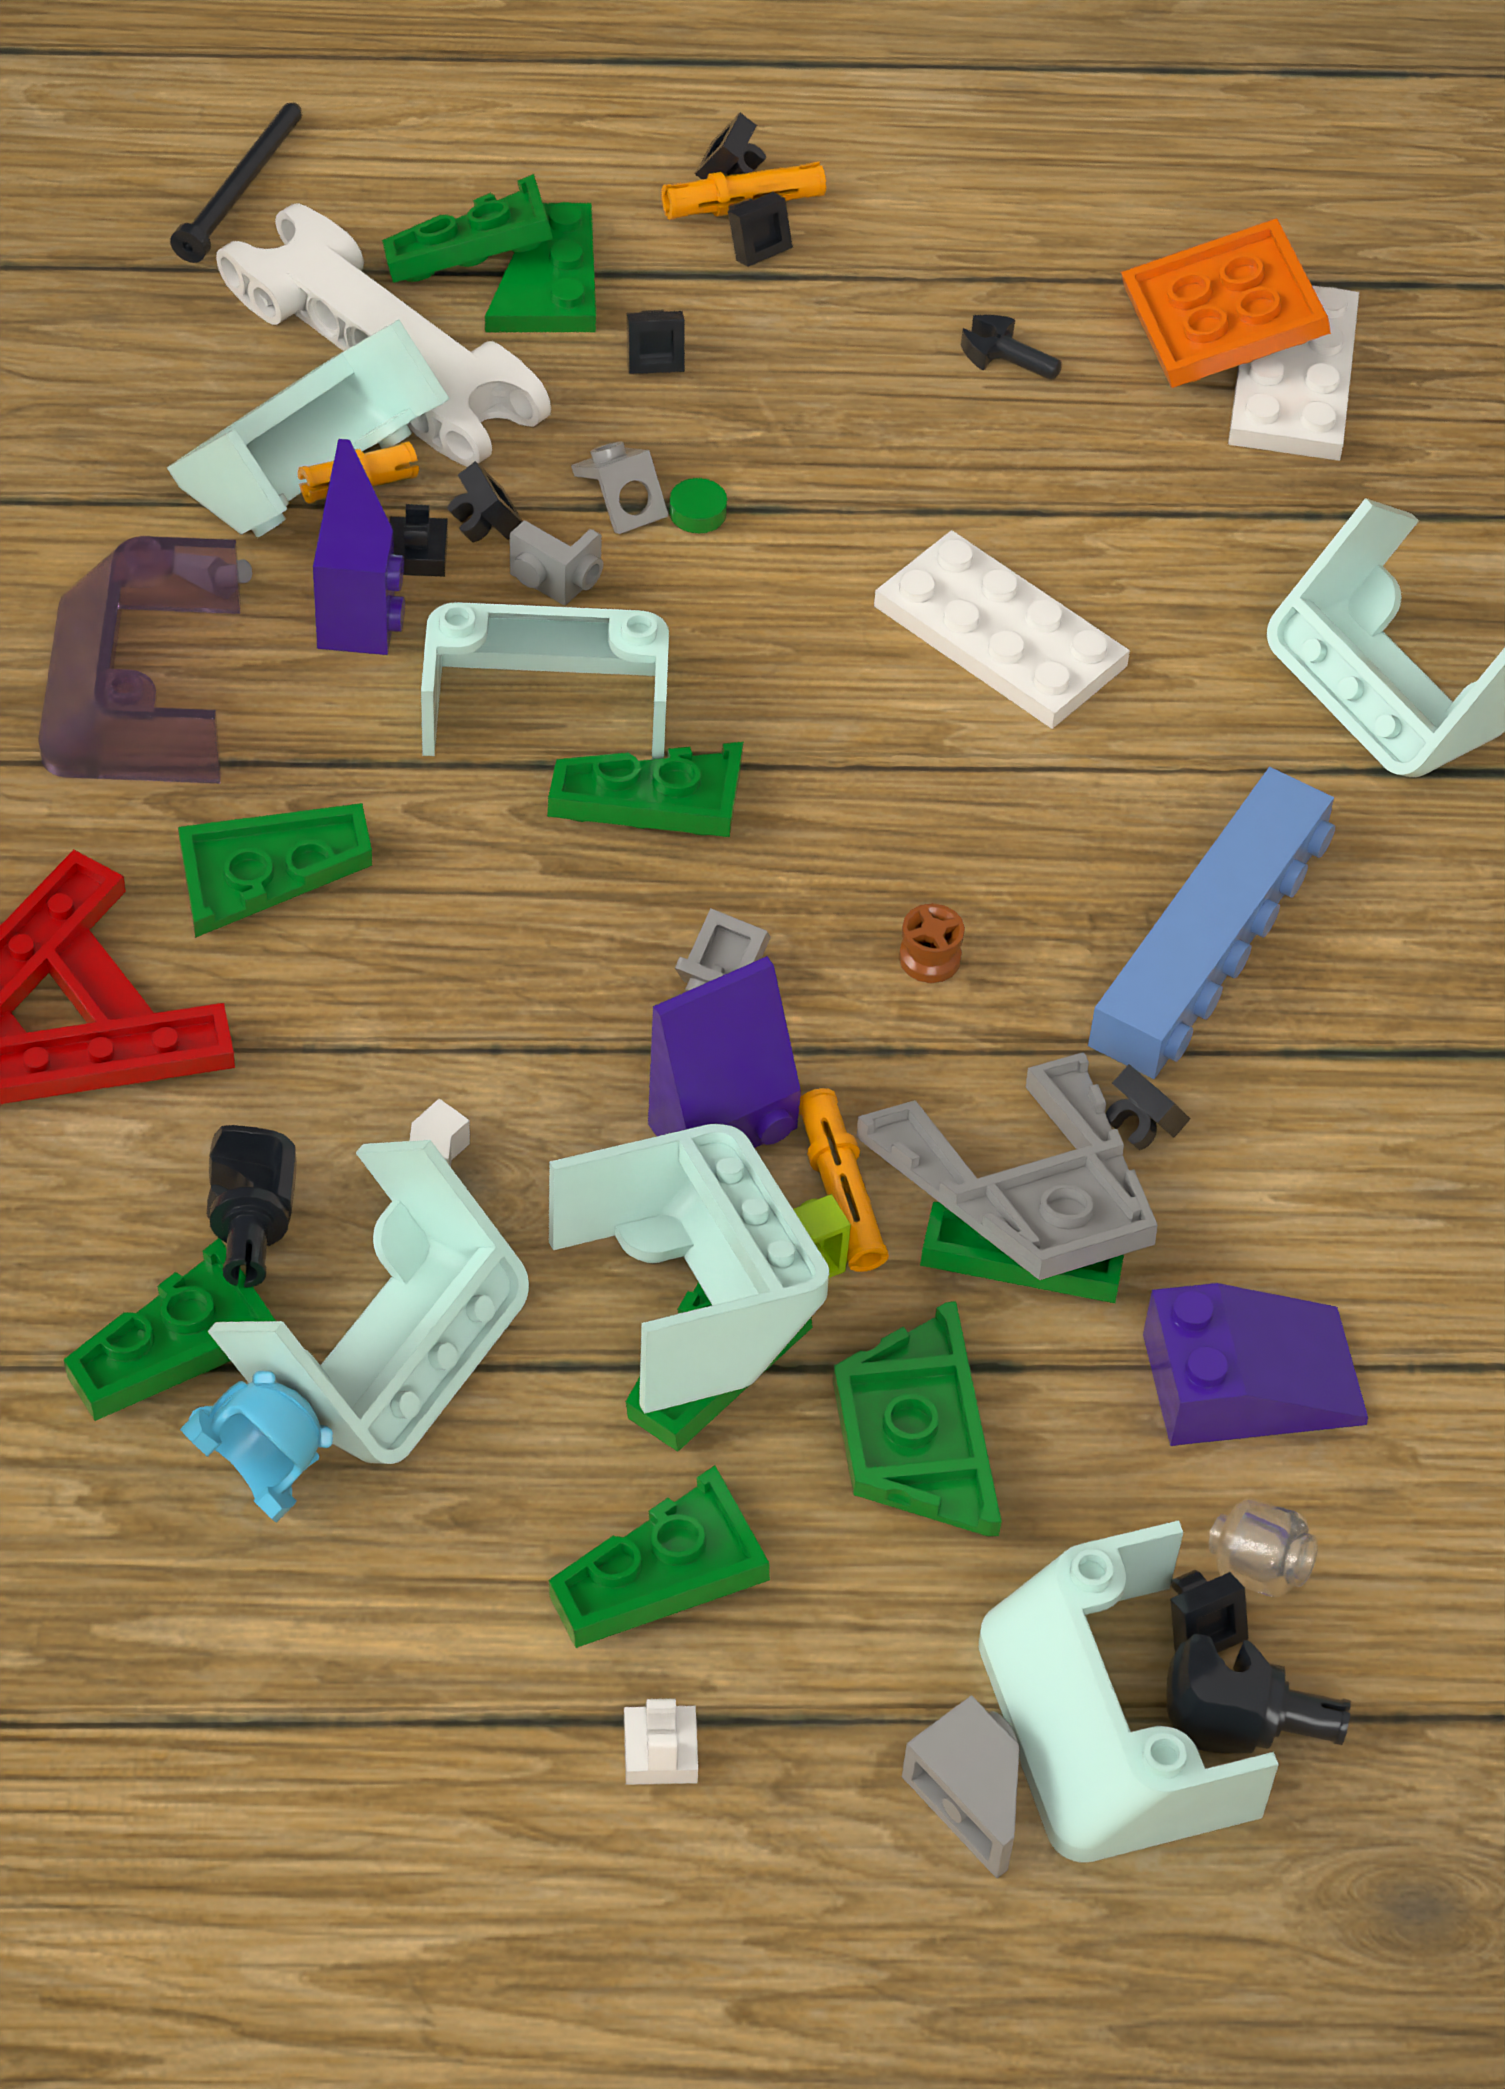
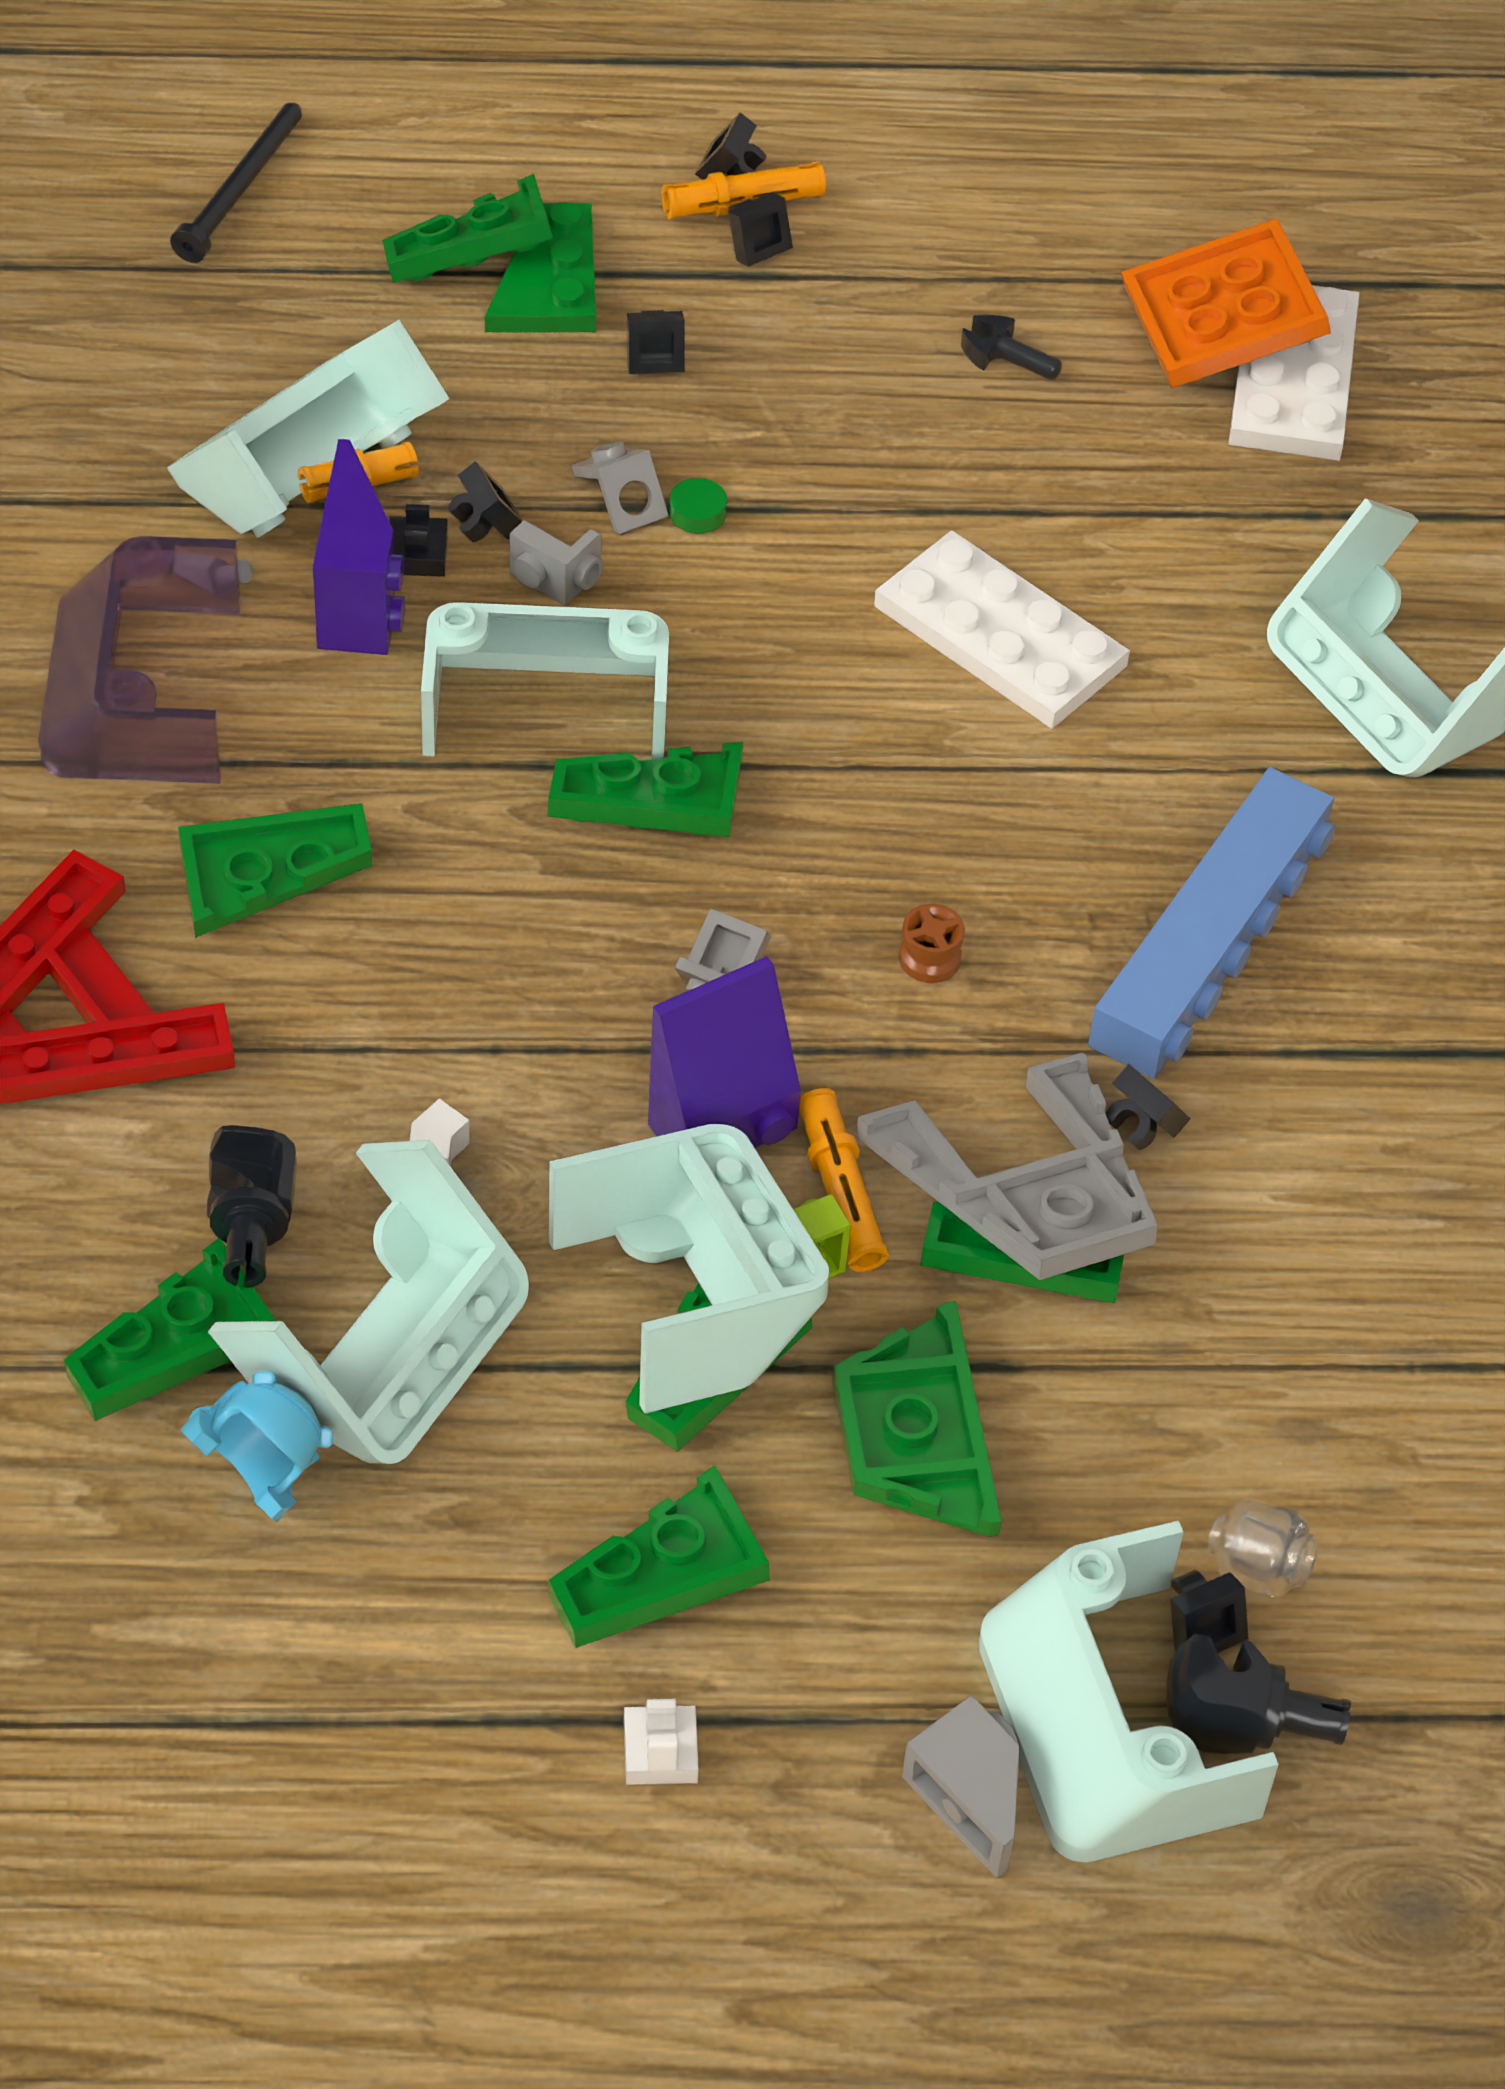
white piece [216,203,551,467] -> none
dark purple slope [1143,1283,1368,1446] -> none

